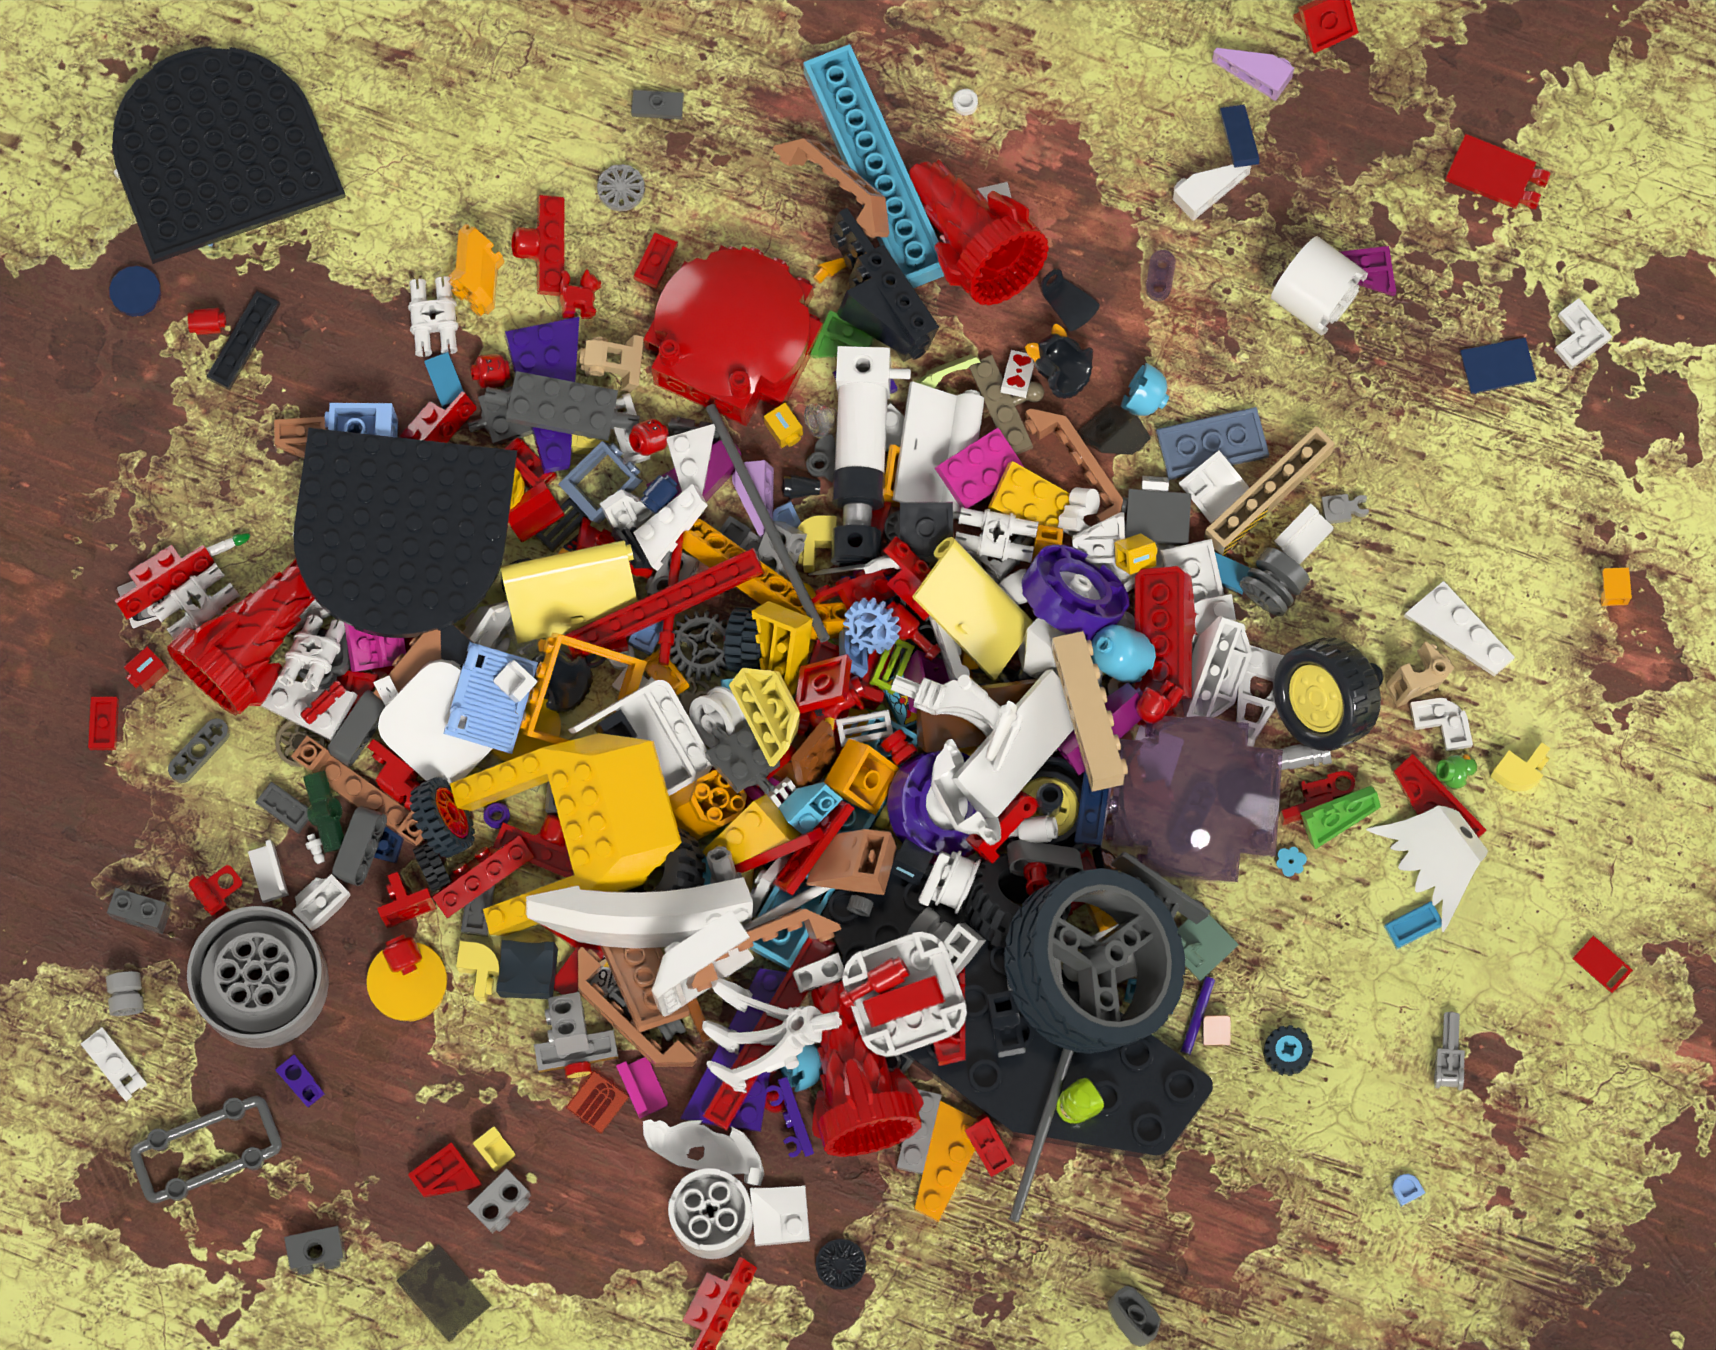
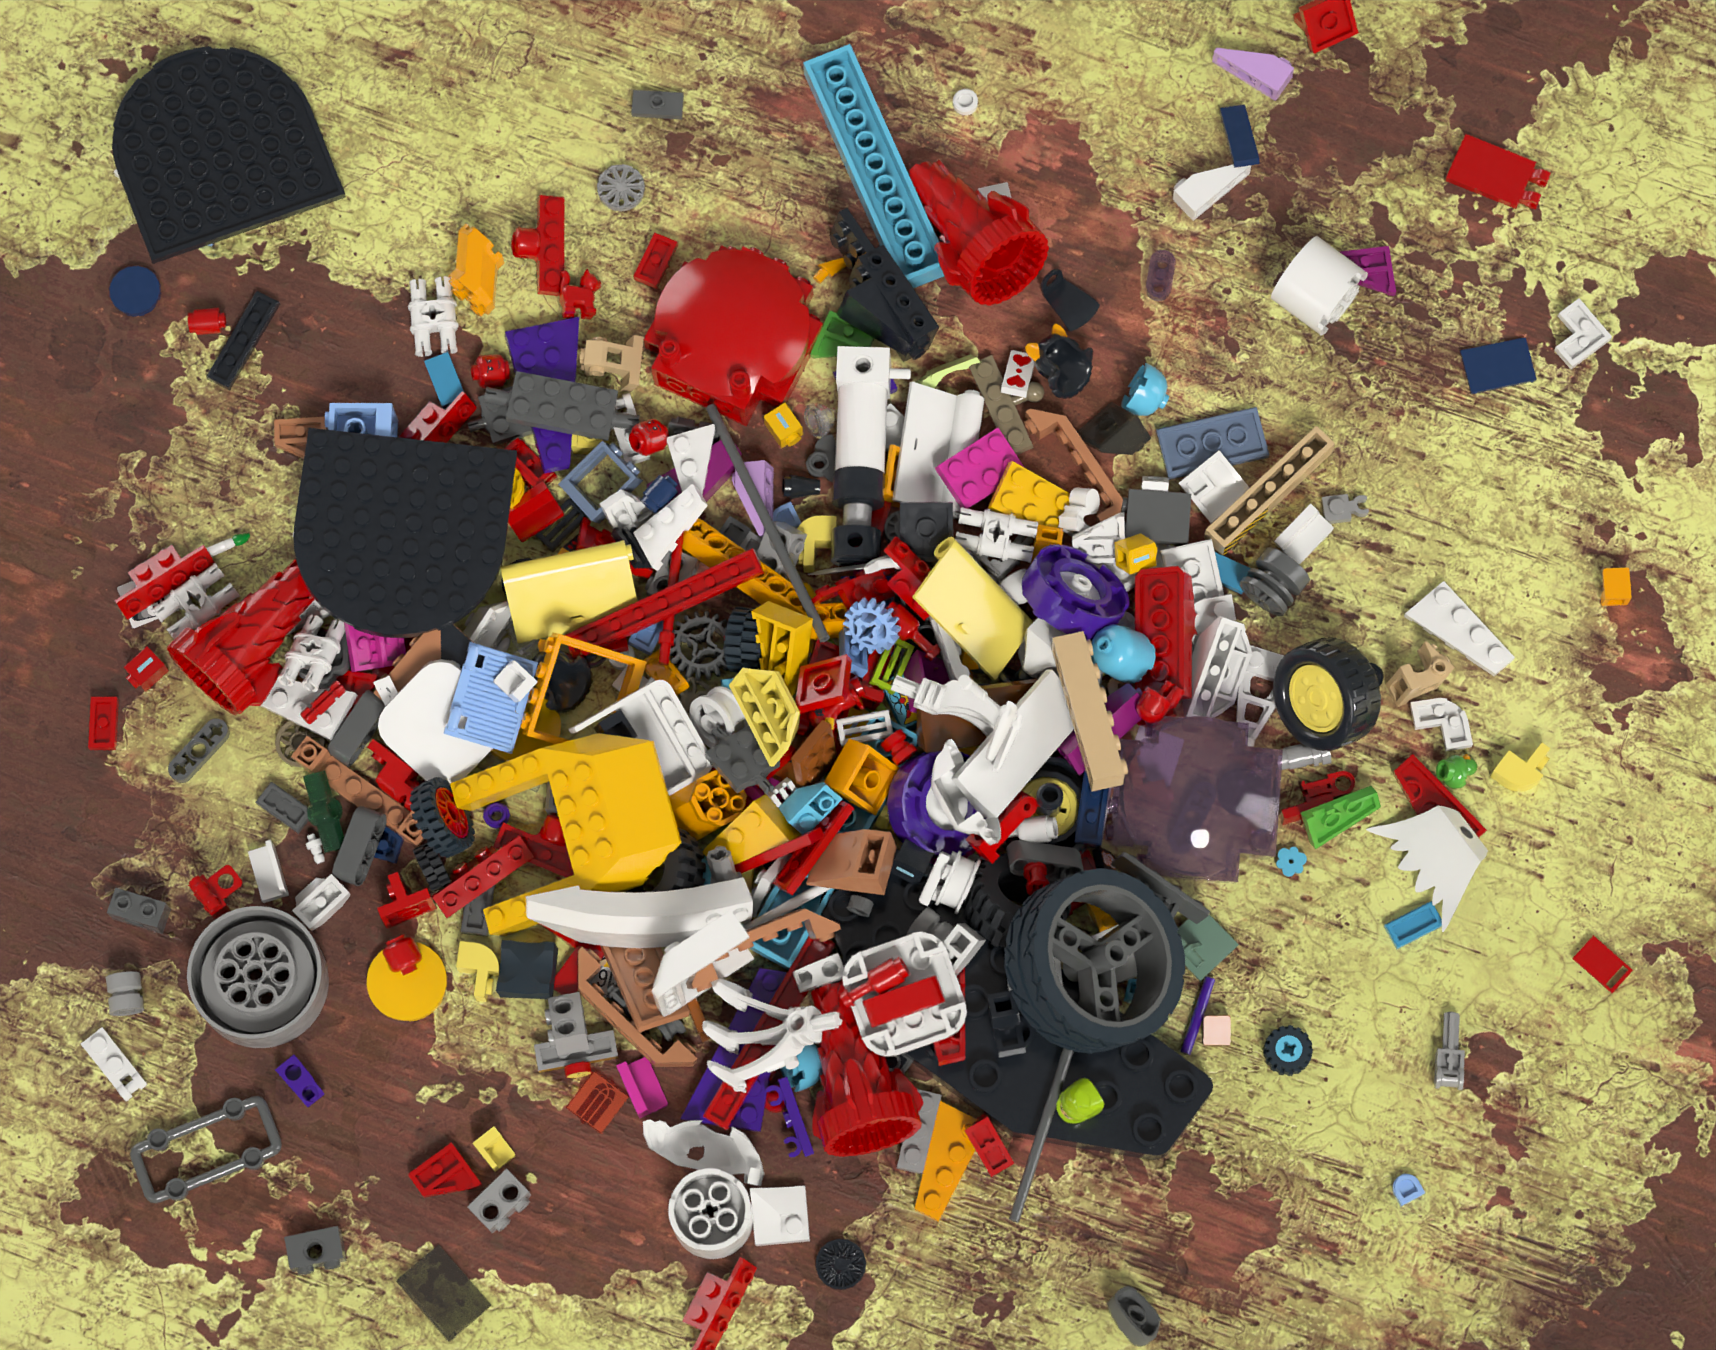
nougat slope [772,138,889,238] -> none

